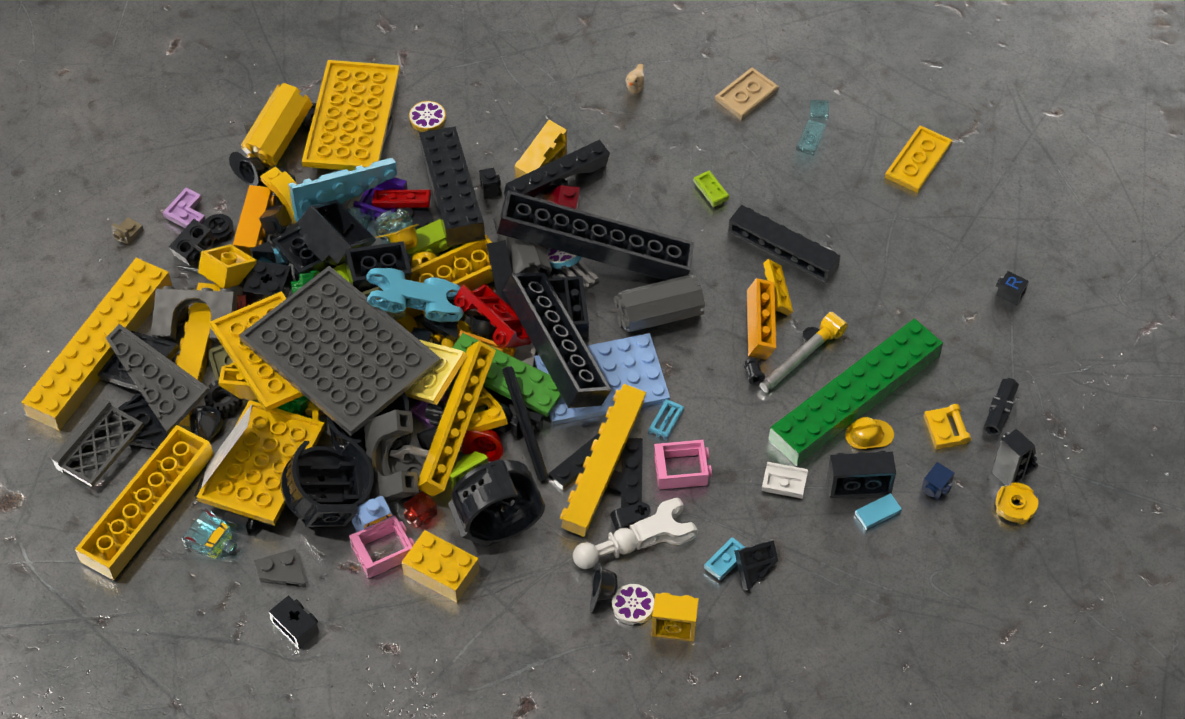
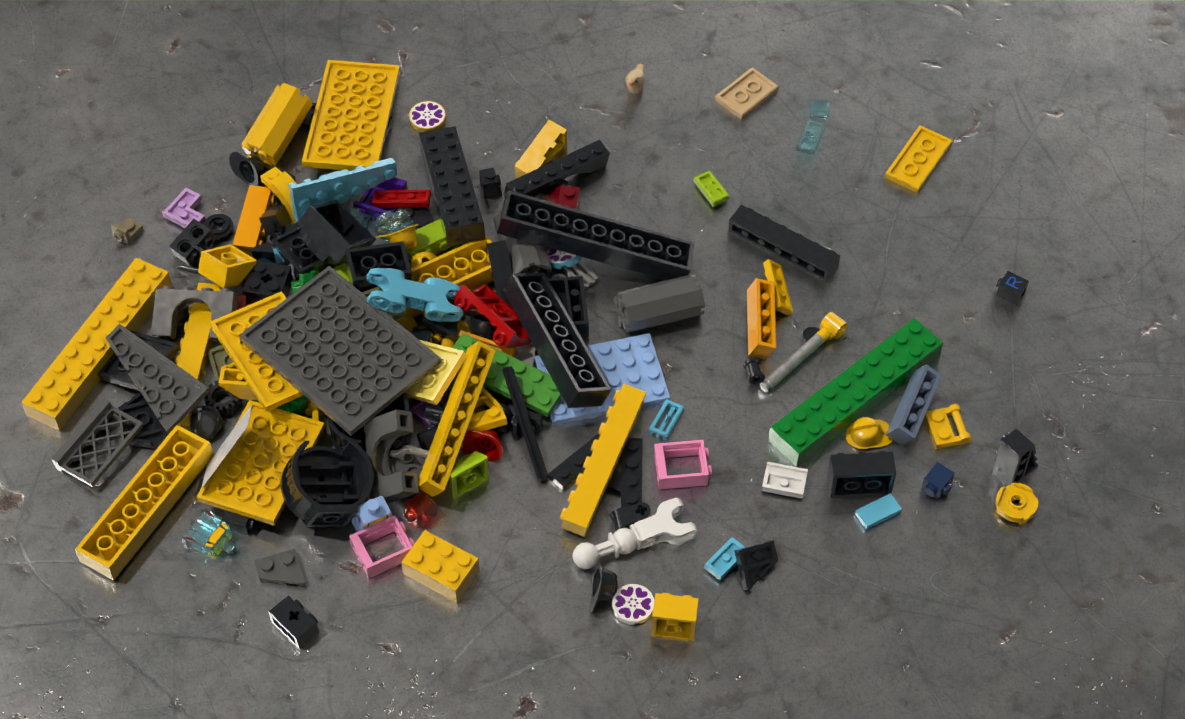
black piece [448,460,545,546] -> none
black piece [983,377,1019,436] -> none
none -> sand blue brick [886,364,942,446]

